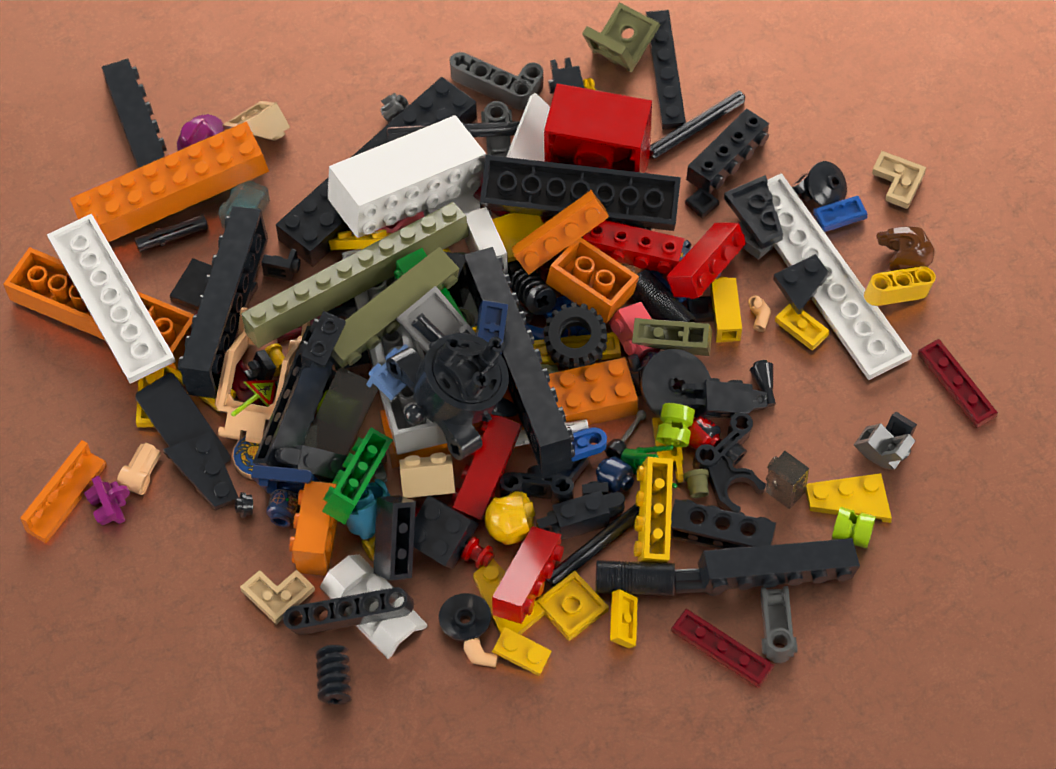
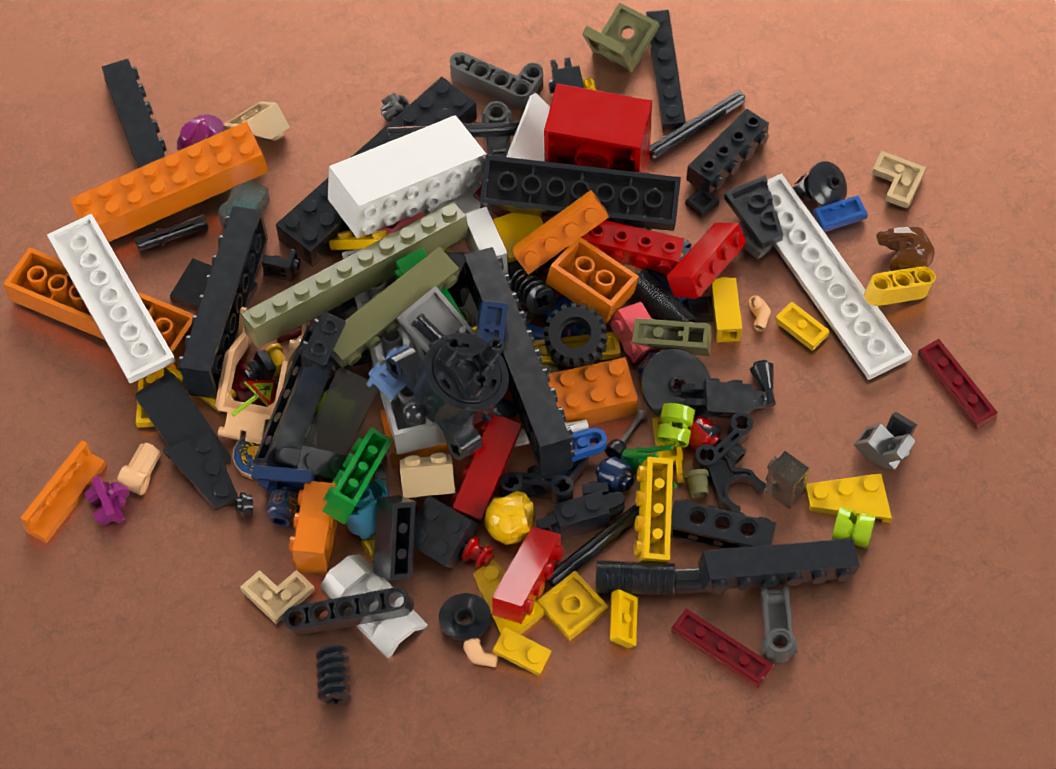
black bar [628,354,644,396] -> none
black wing [773,254,829,315] -> none

